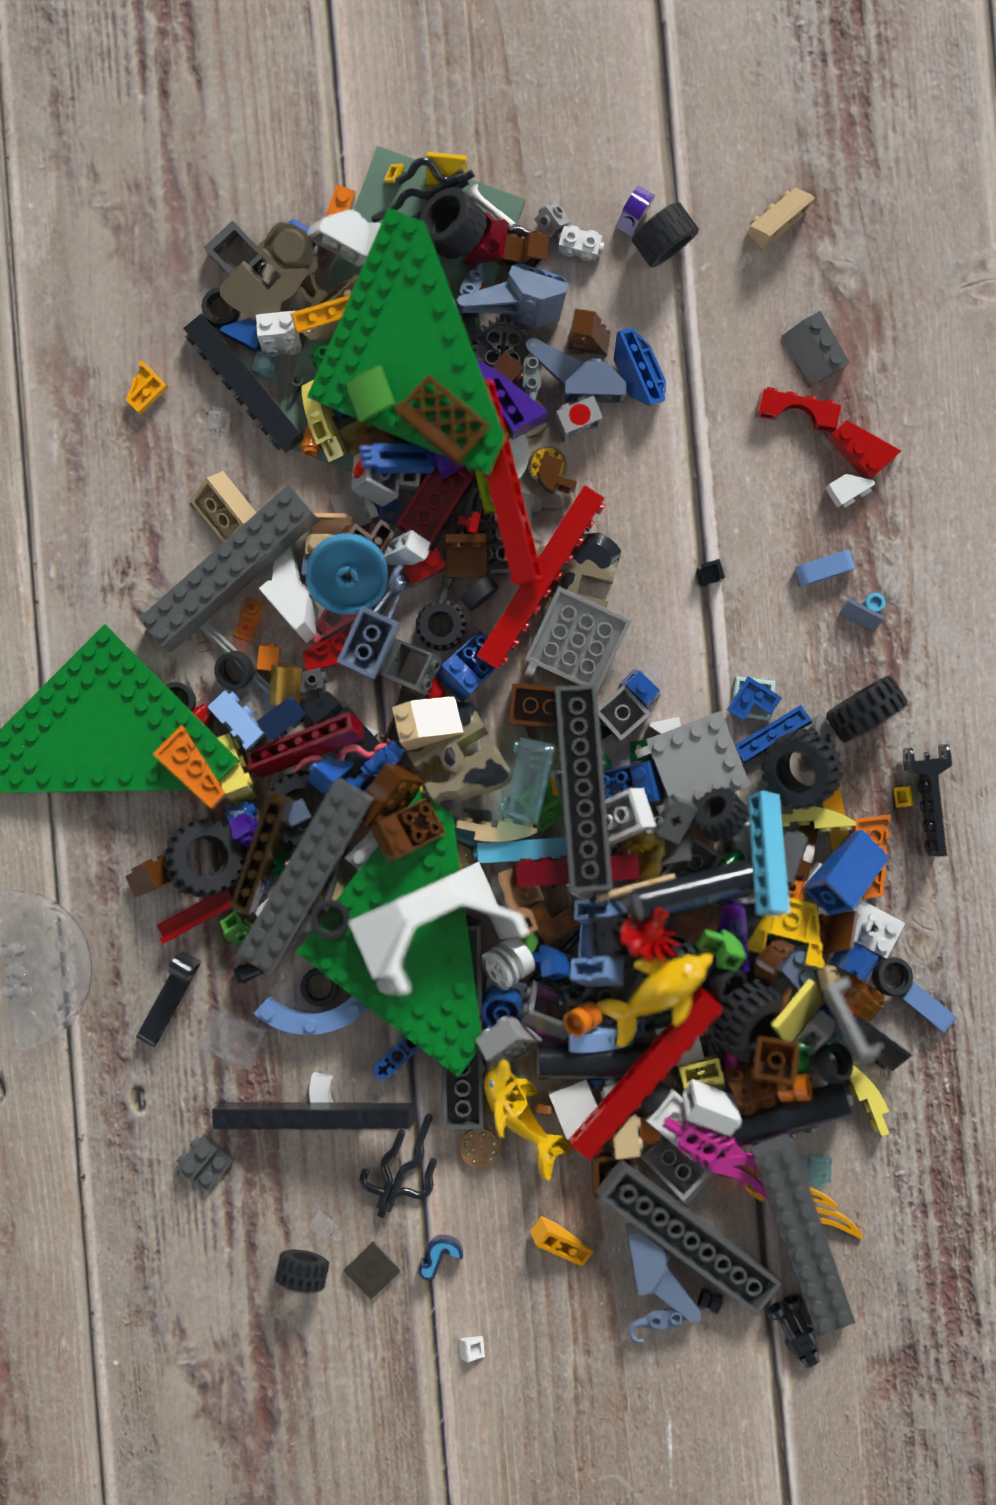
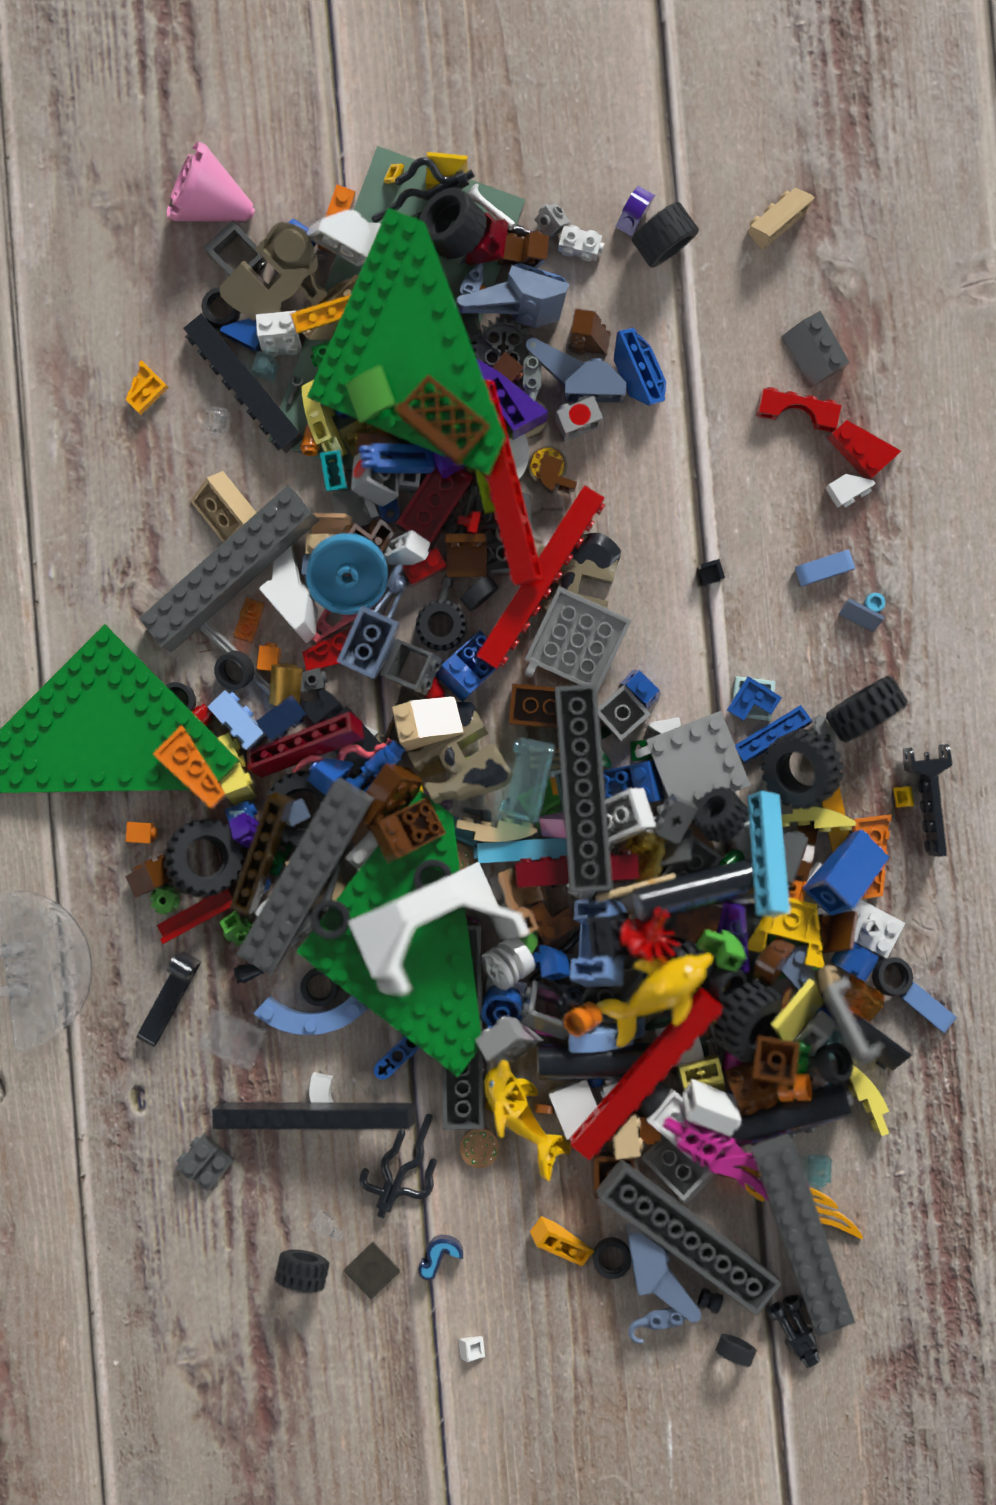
none -> orange brick [126,821,158,843]
none -> bright green brick [150,885,181,915]
none -> bright pink cone [166,141,255,222]
none -> teal torso [320,450,348,492]
none -> black tyre [414,859,452,891]
none -> bright pink slope [538,812,566,839]
none -> black tyre [593,1237,632,1280]
none -> black tyre [716,1334,757,1367]

